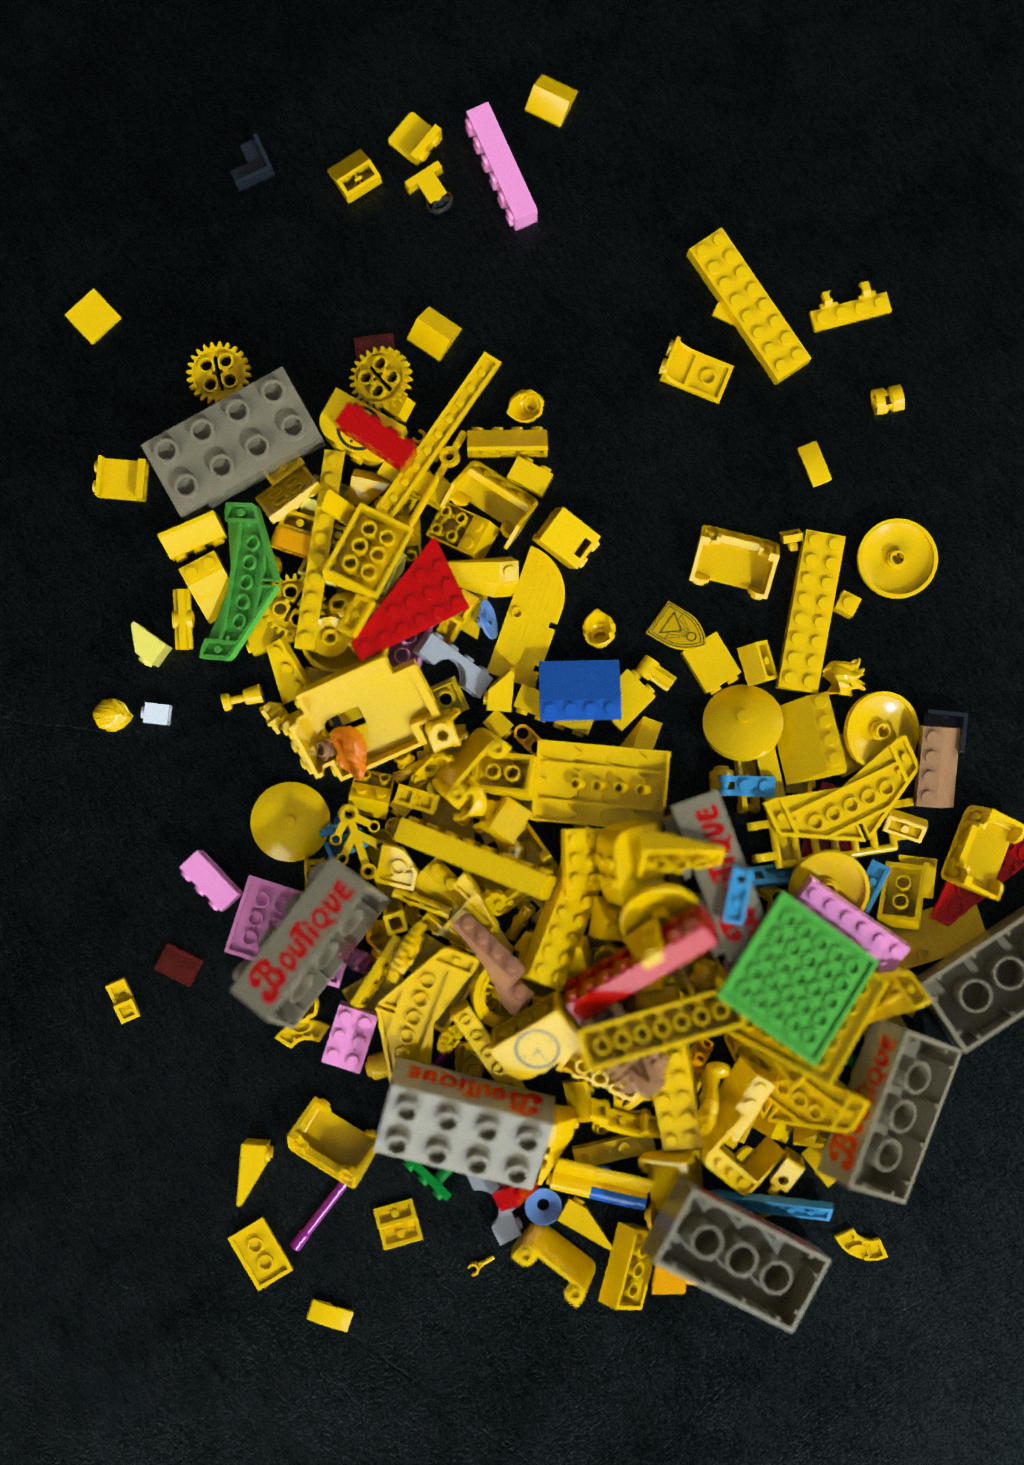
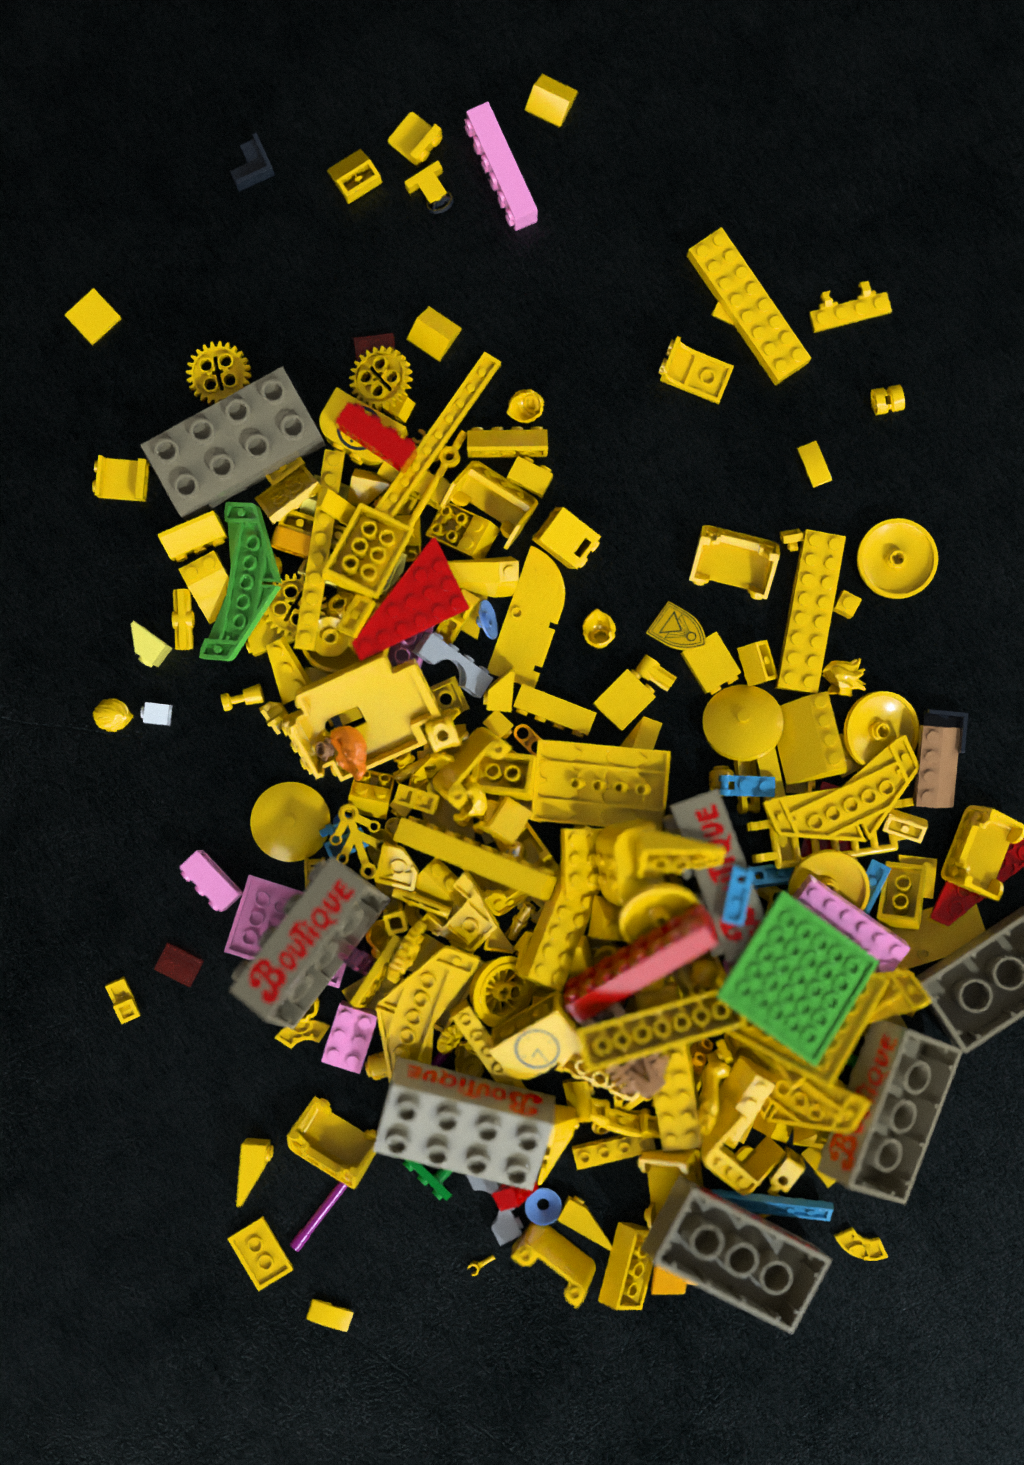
yellow slope [373,1198,423,1250] -> none
nougat arch [452,912,534,1016] -> none
blue slope [539,660,622,722] -> none
yellow door [546,1159,655,1211] -> none
yellow wing [621,918,664,969] -> none
none -> yellow slope [706,1039,736,1070]

